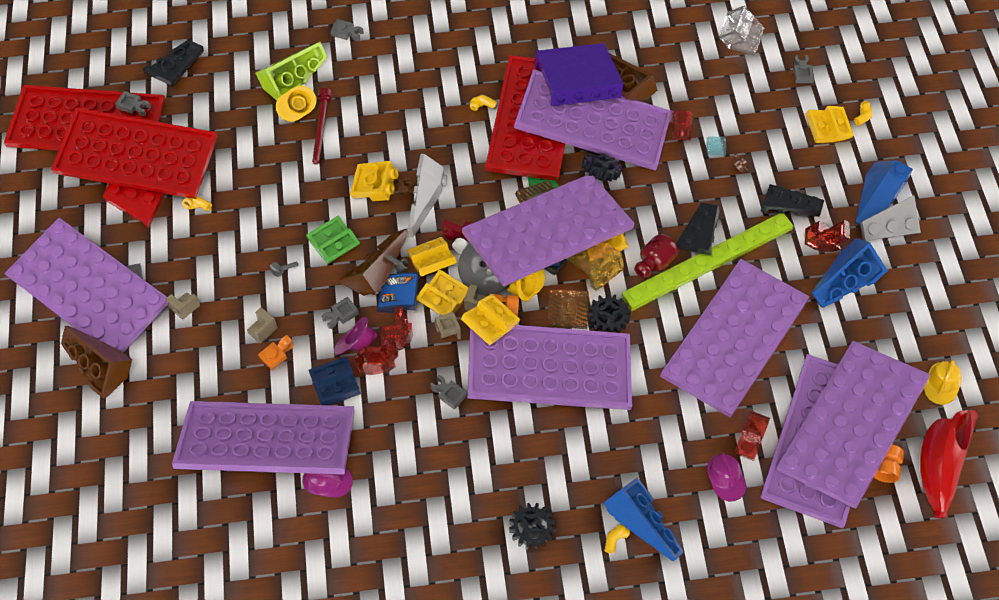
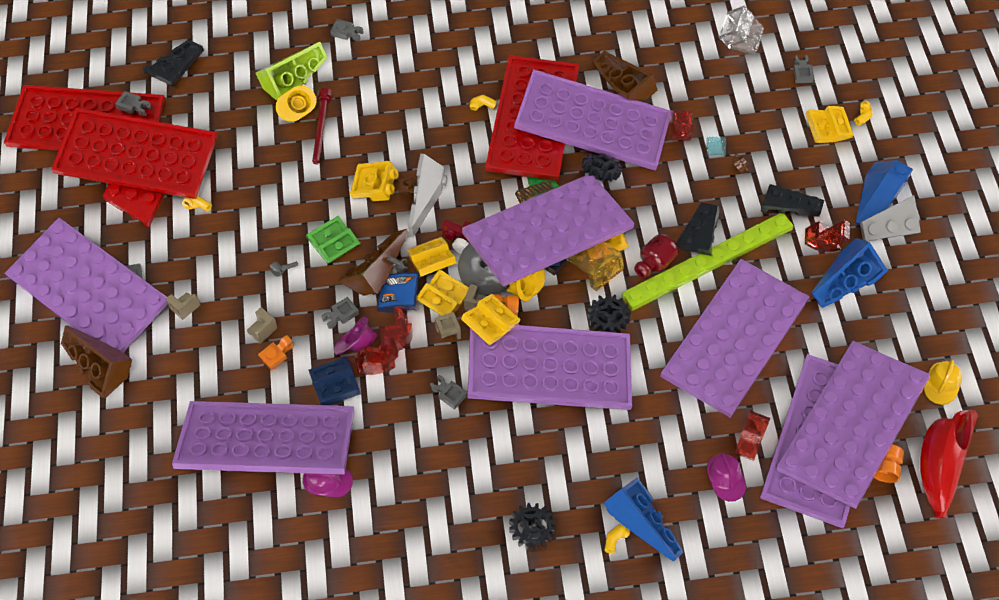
dark purple panel [534,43,623,106] -> none
clear orange tile [547,289,589,329] -> none

